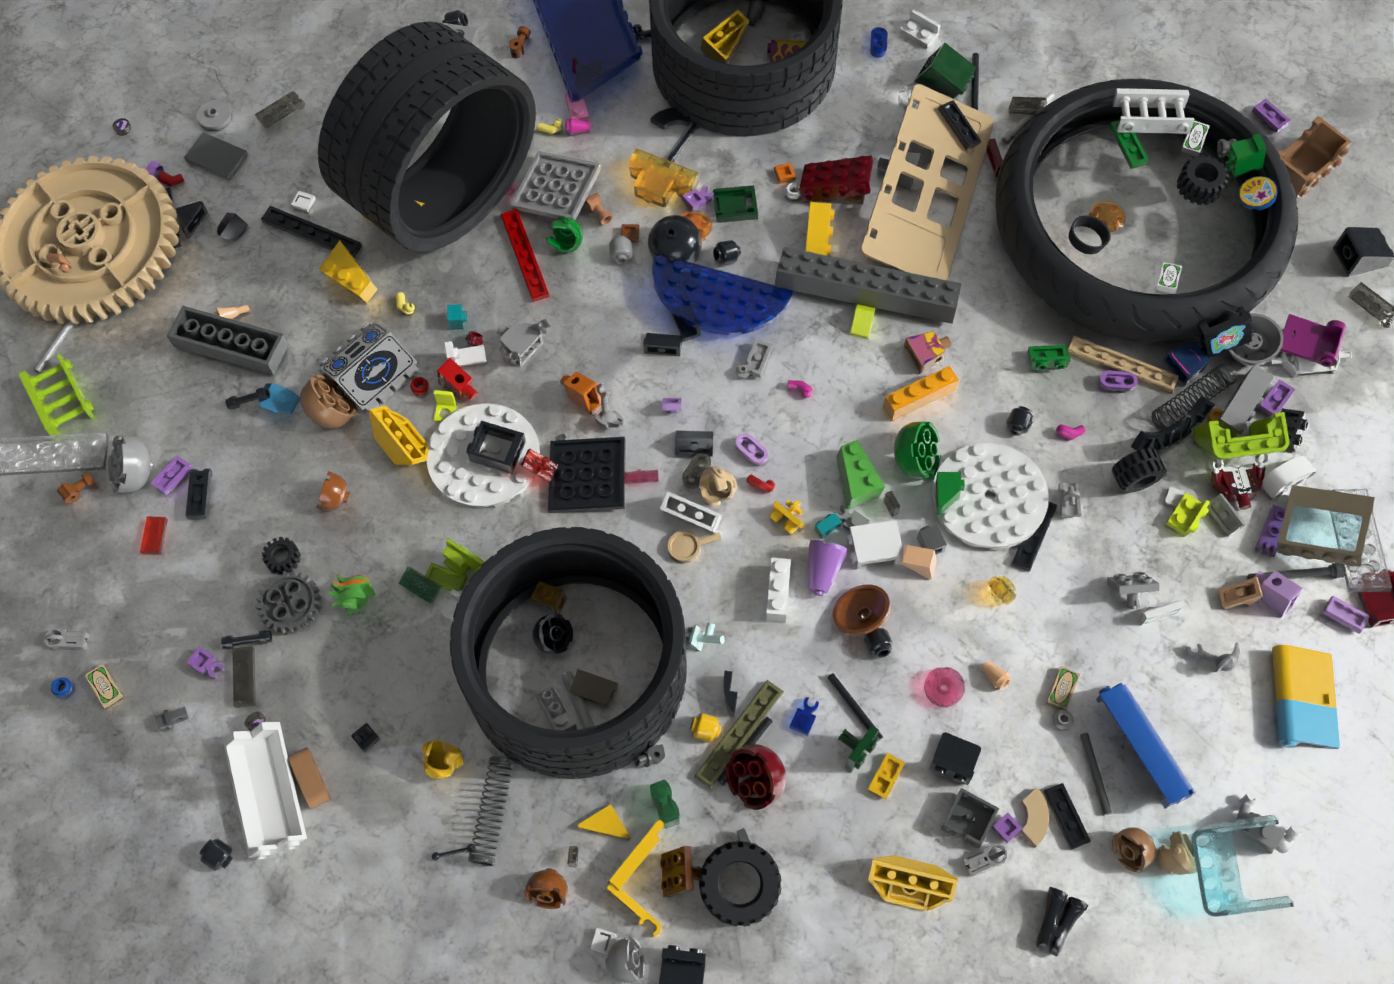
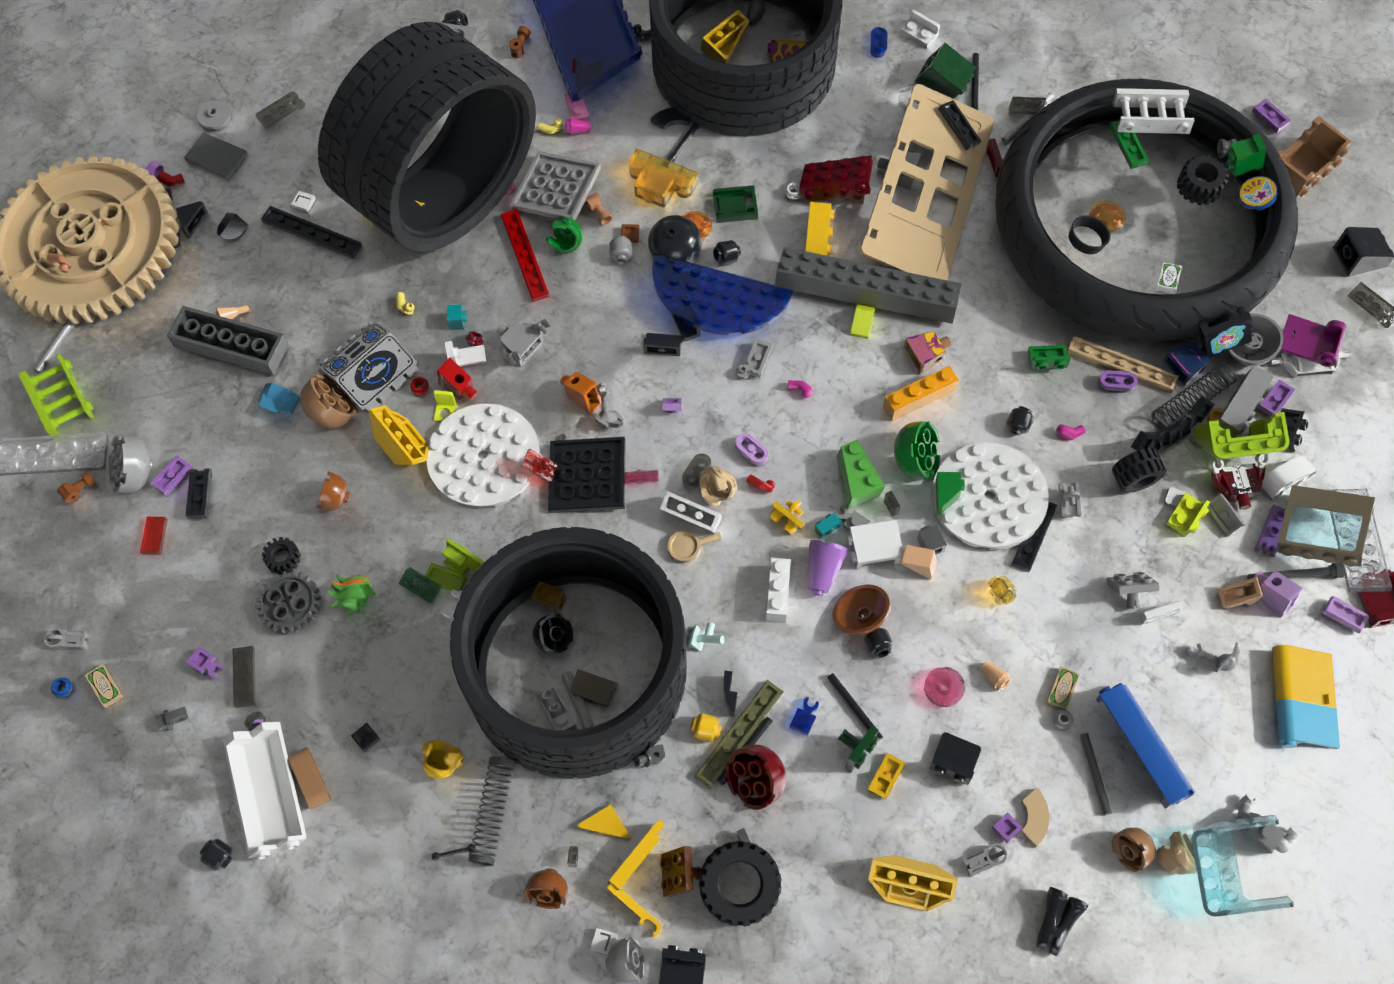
clear smoke tile [112,118,132,136] -> none
black bar [221,630,272,649] -> none
black bar [225,387,270,409] -> none
yellow wedge [319,240,377,303] -> none
black window [466,420,526,474] -> none
clear green brick [650,779,680,829] -> none
black panel [675,430,714,457] -> none
medium lavender plate [681,186,714,211] -> none
orange tile [774,163,796,184] -> none
dark grey piece [941,788,999,849] -> none
black tile [1043,783,1091,850] -> none
white tile [1181,121,1209,156] -> none

